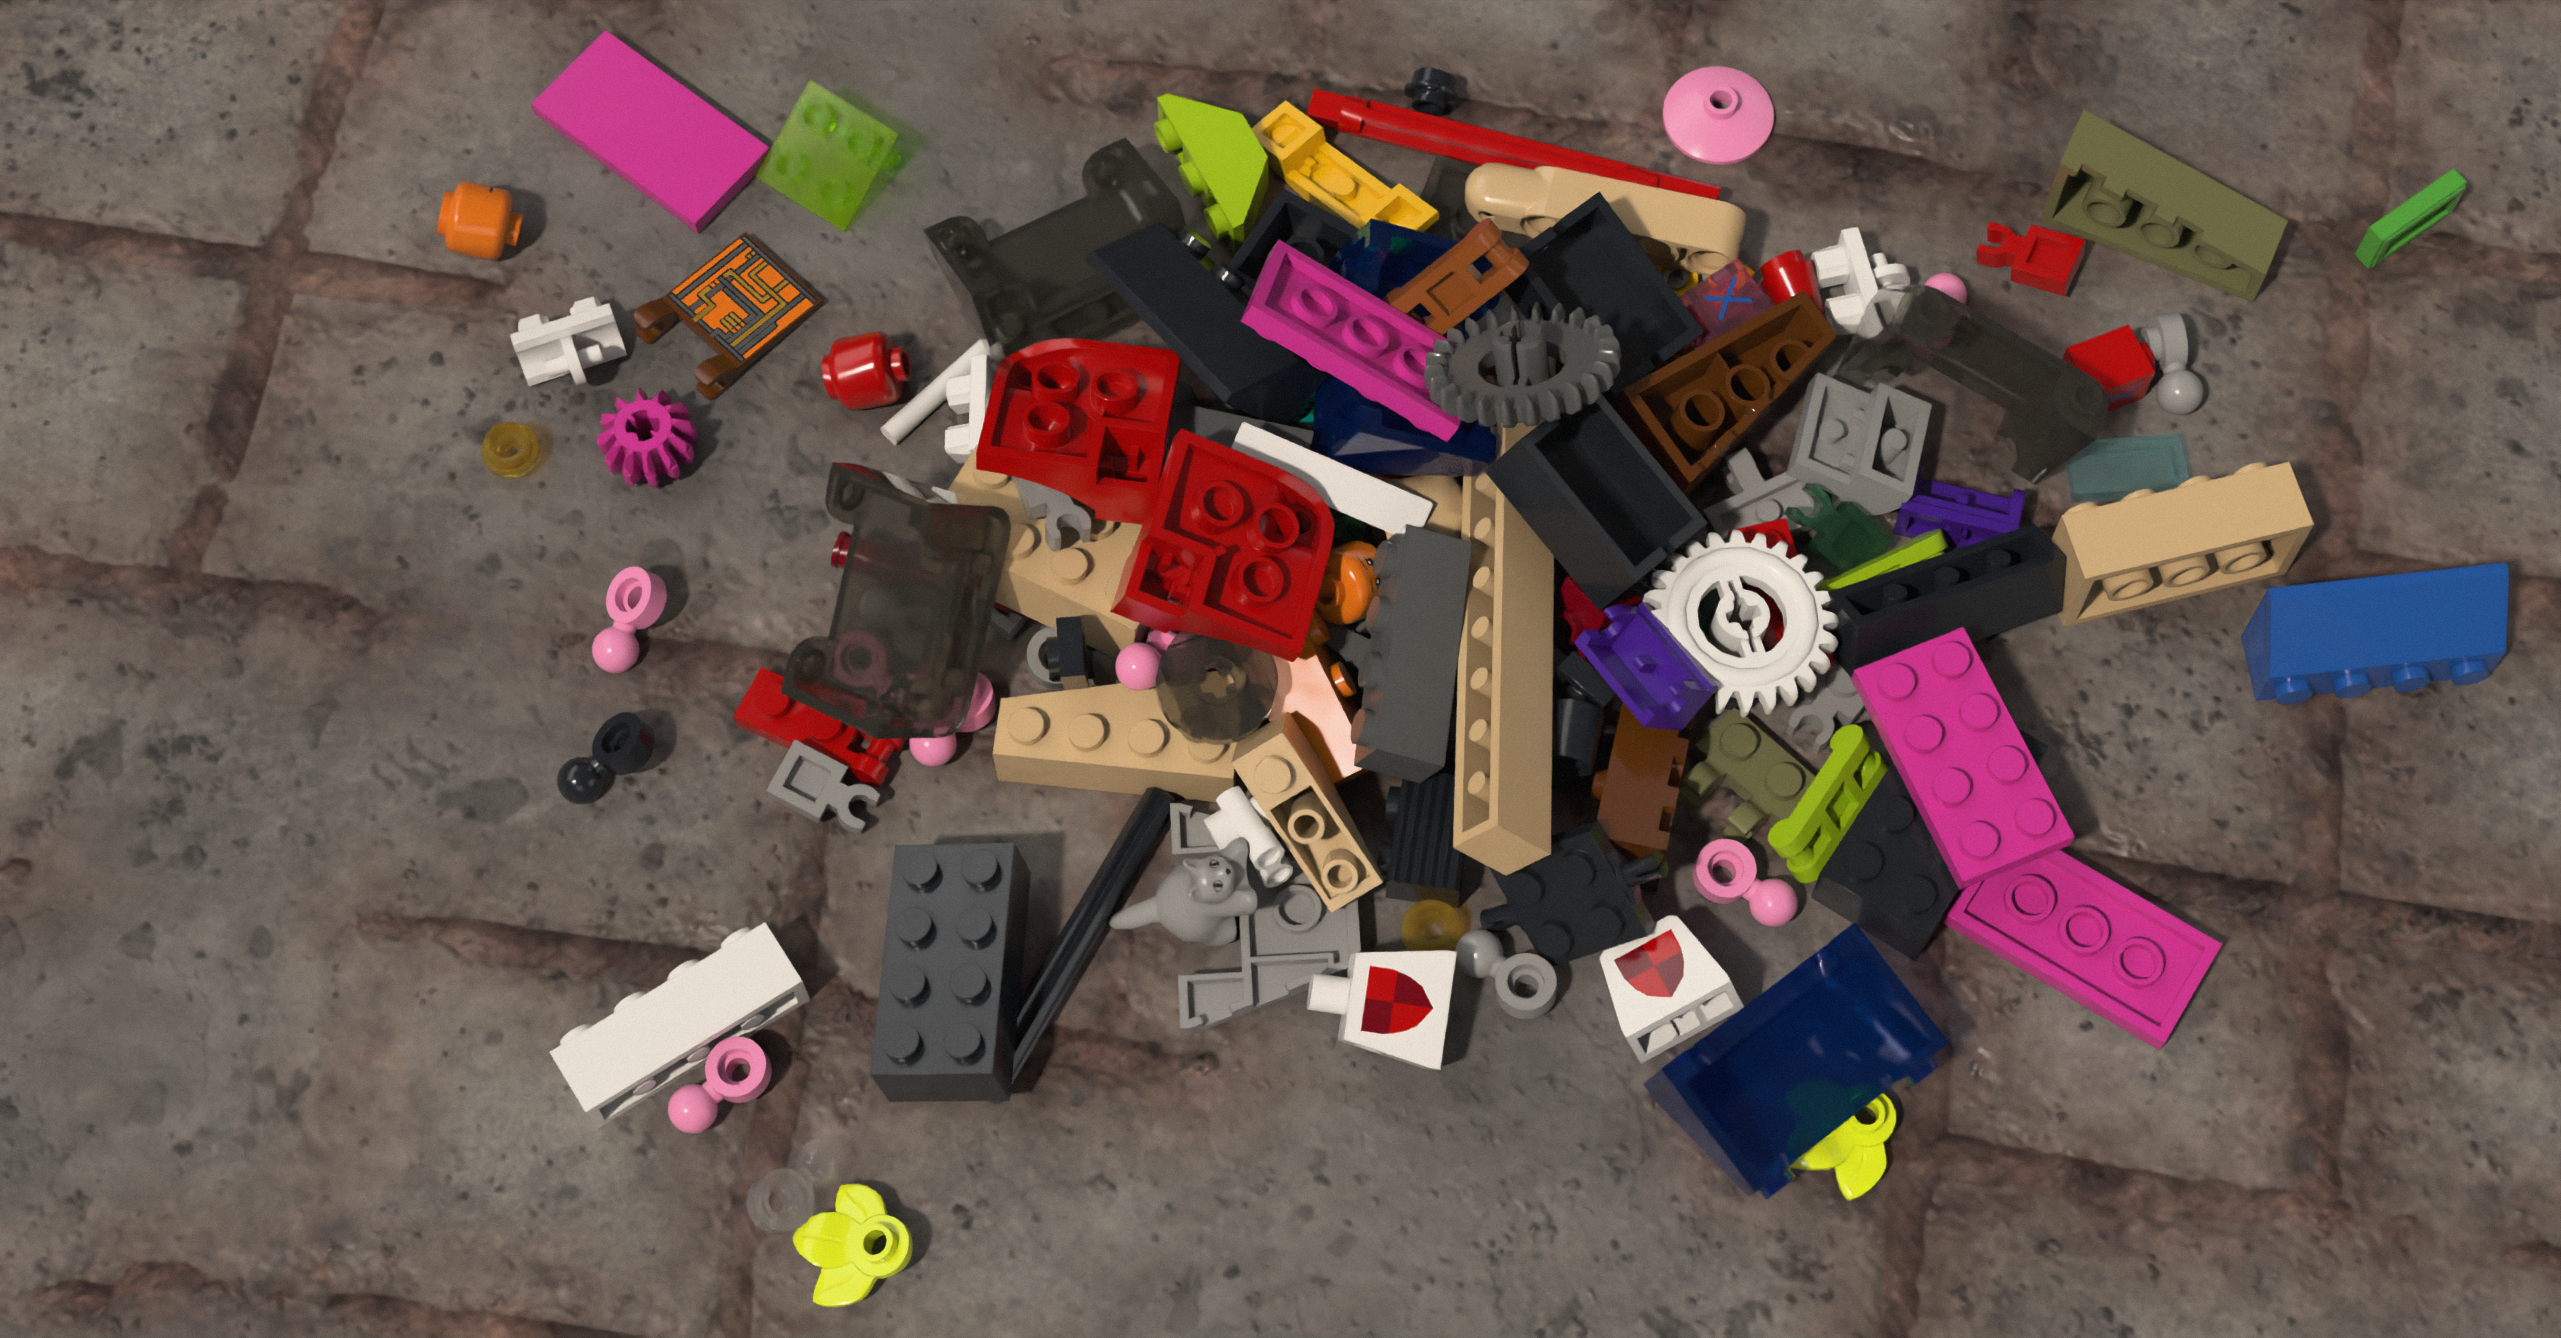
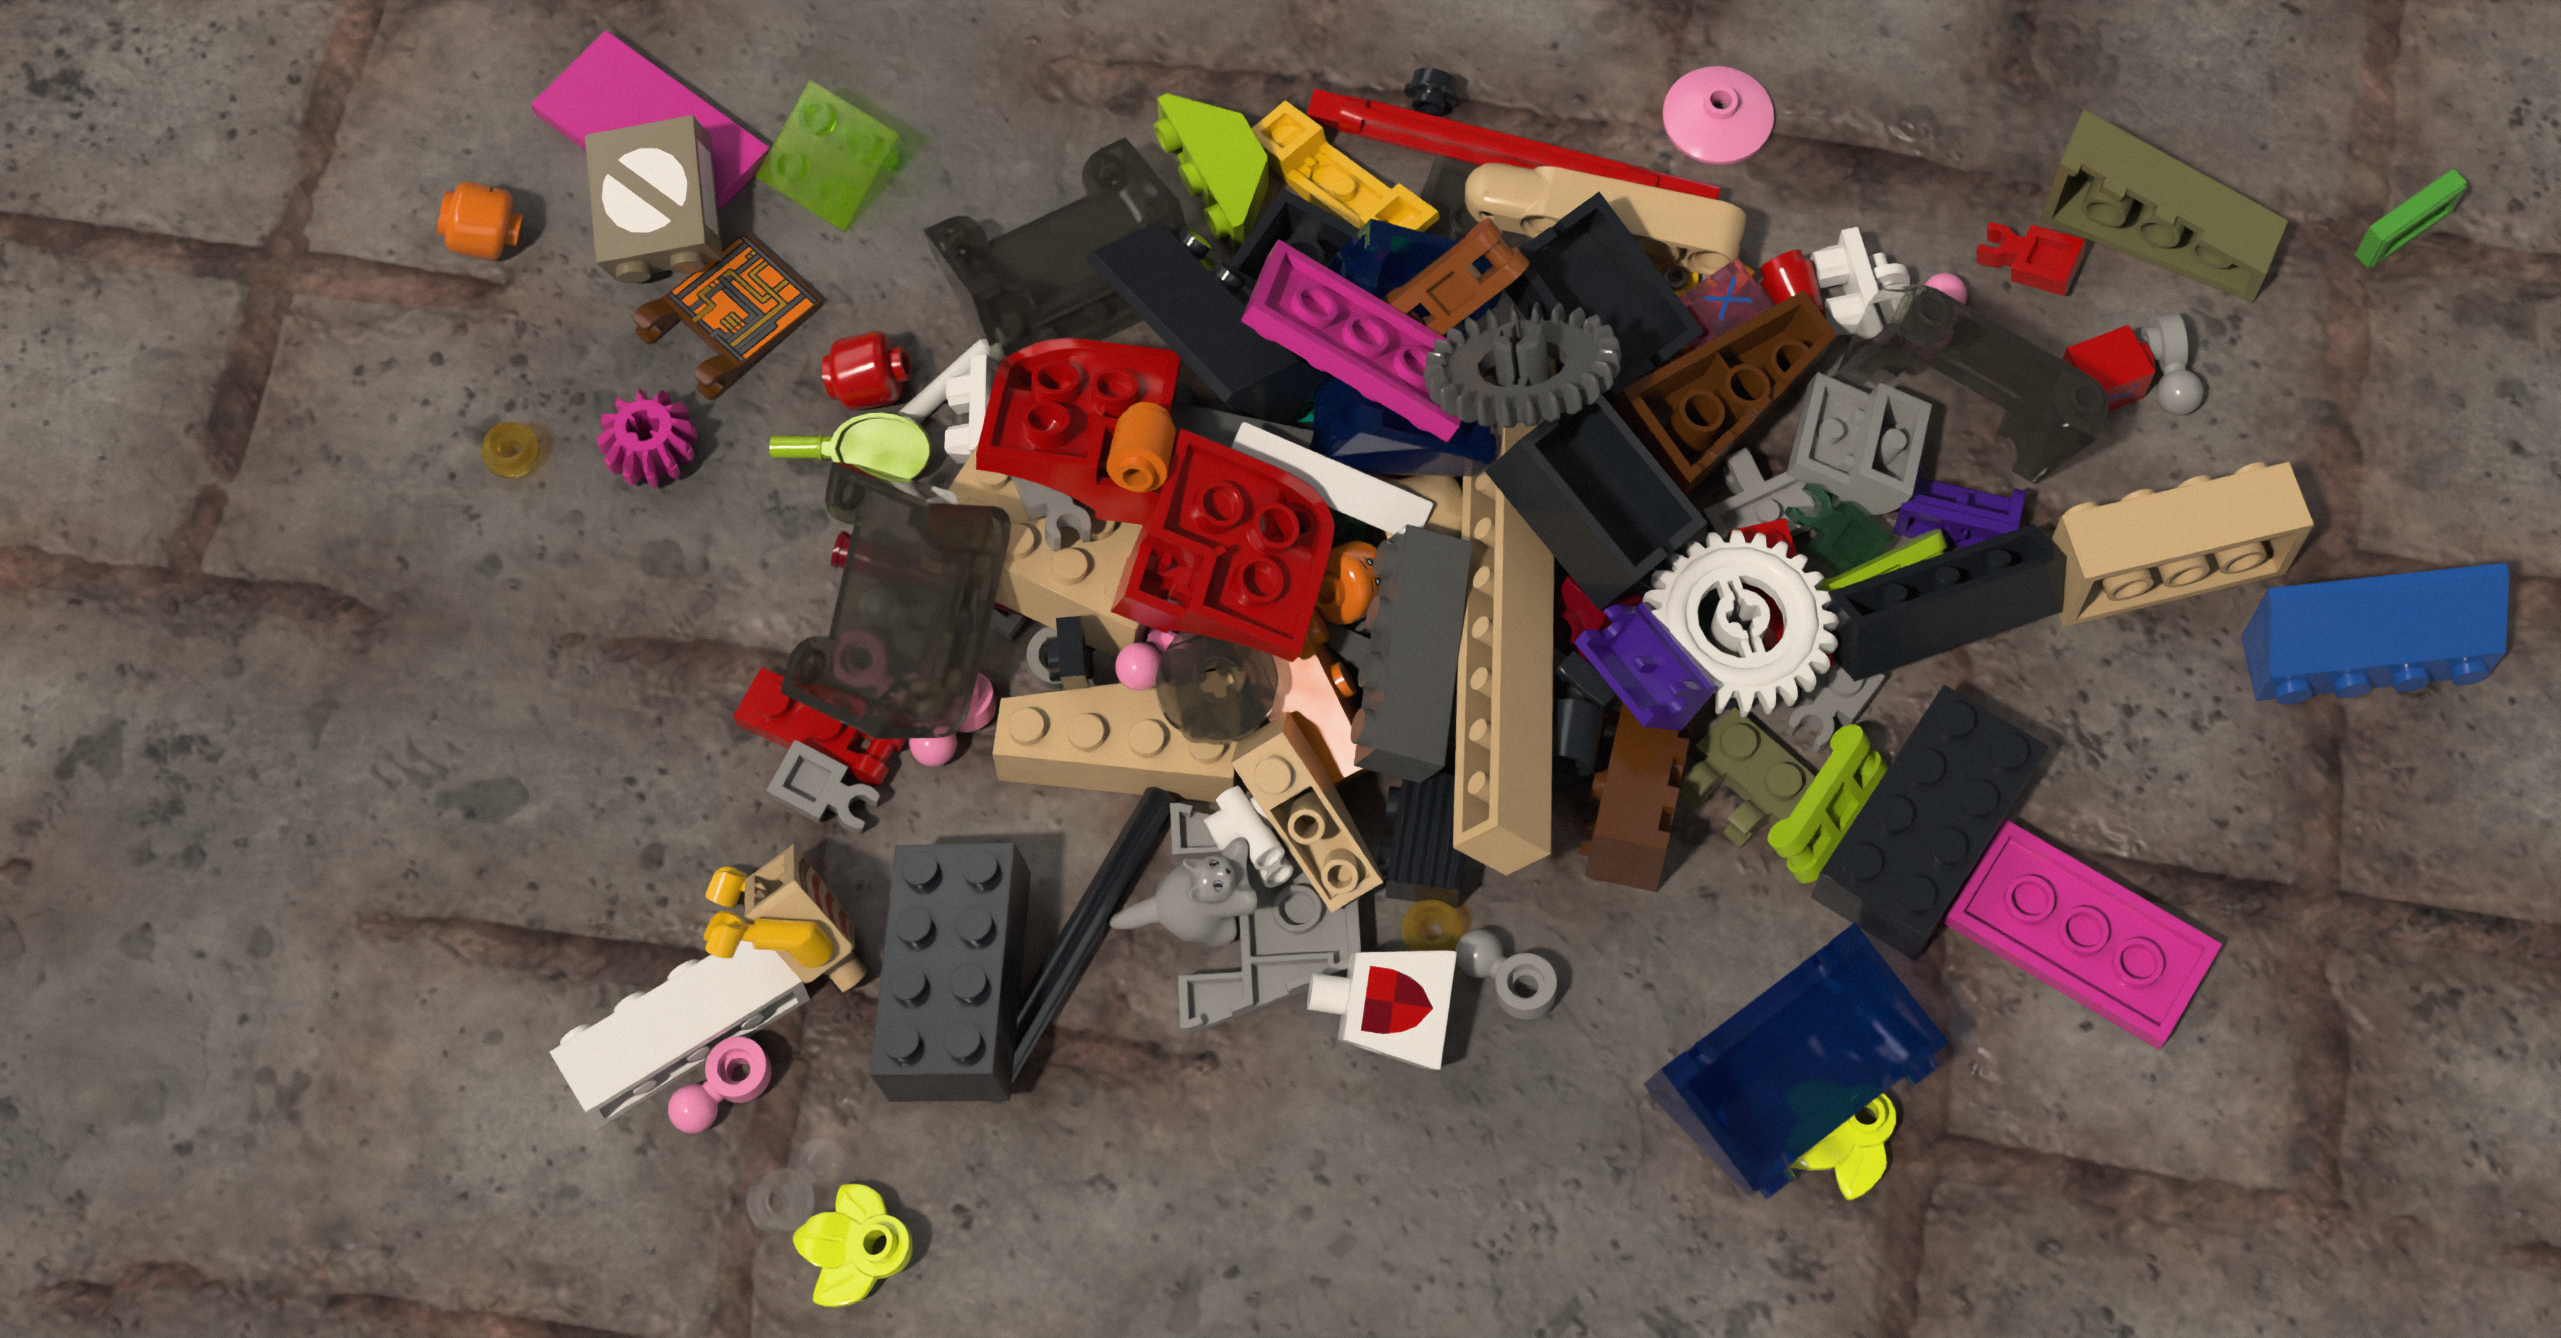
white hips [510,296,627,387] -> none
black plate [557,712,655,805] -> none
bright pink plate [592,566,667,673] -> none
black plate [1480,820,1668,967] -> none
white torso [1600,915,1745,1064] -> none
bright pink plate [1692,839,1798,927] -> none
dark pink plate [1851,627,2075,890] -> none
clear light blue tile [2062,433,2189,503] -> none
none -> dark tan brick [585,115,723,283]
none -> torso [703,844,867,993]
none -> lime piece [769,412,932,486]
none -> orange brick [1106,402,1176,492]

